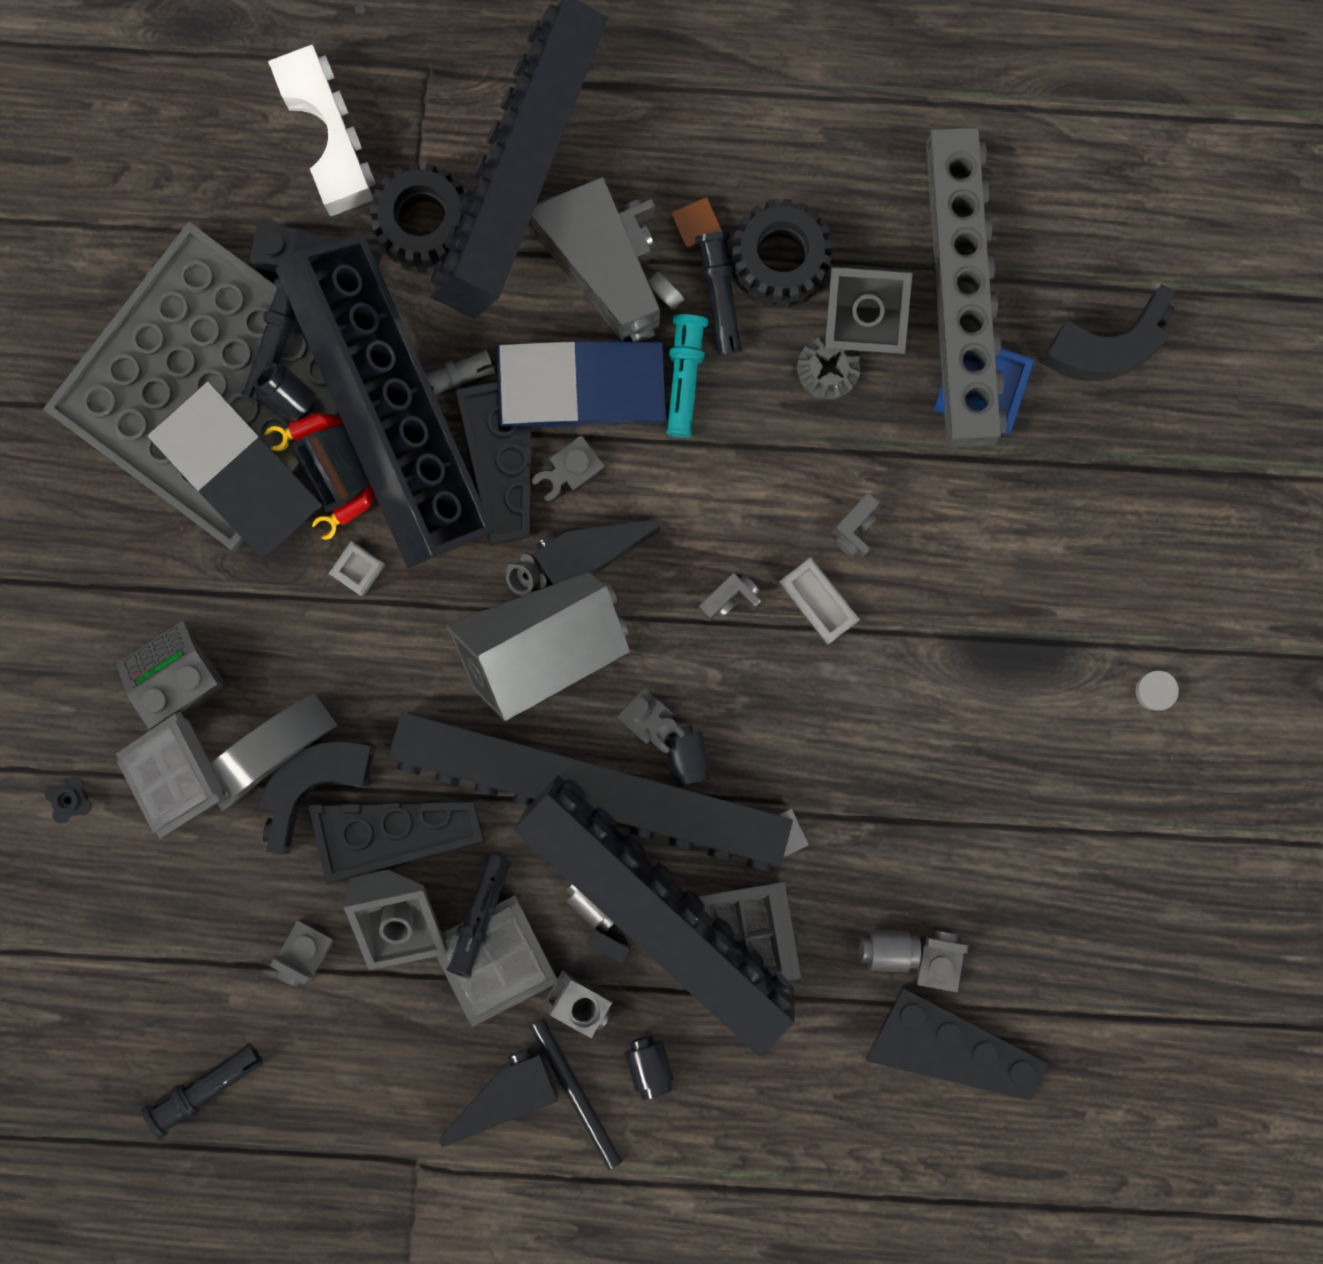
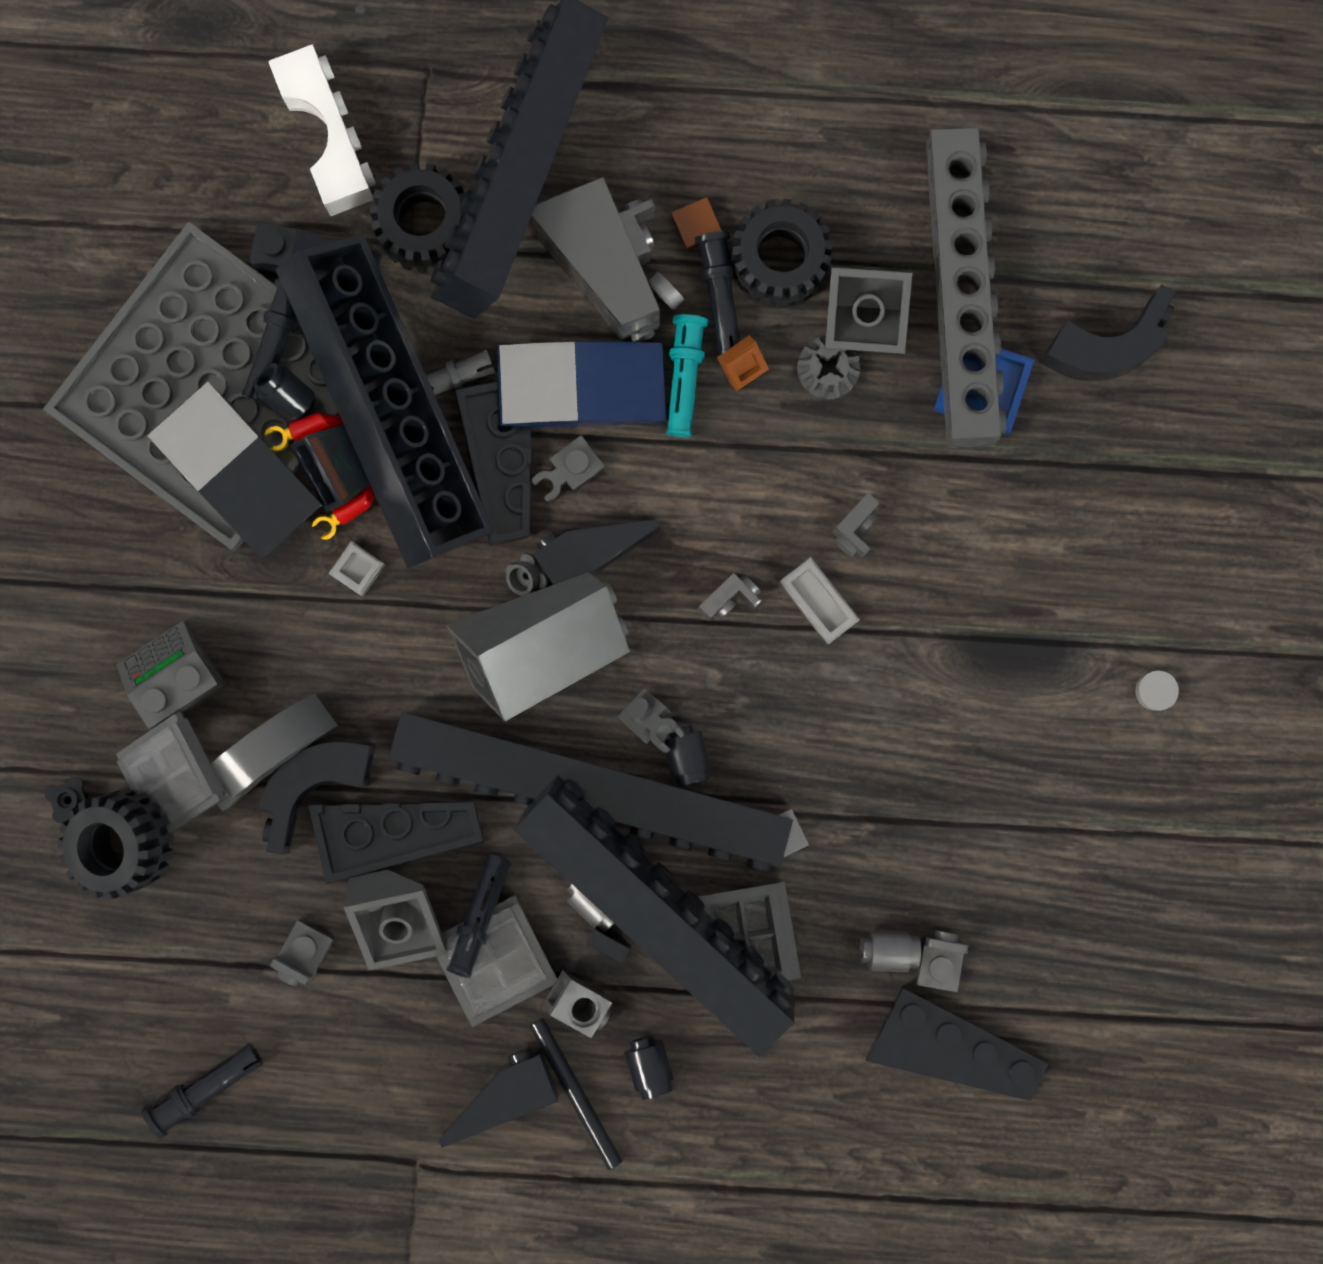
none -> black tyre [58,789,174,900]
none -> dark orange tile [717,335,769,391]

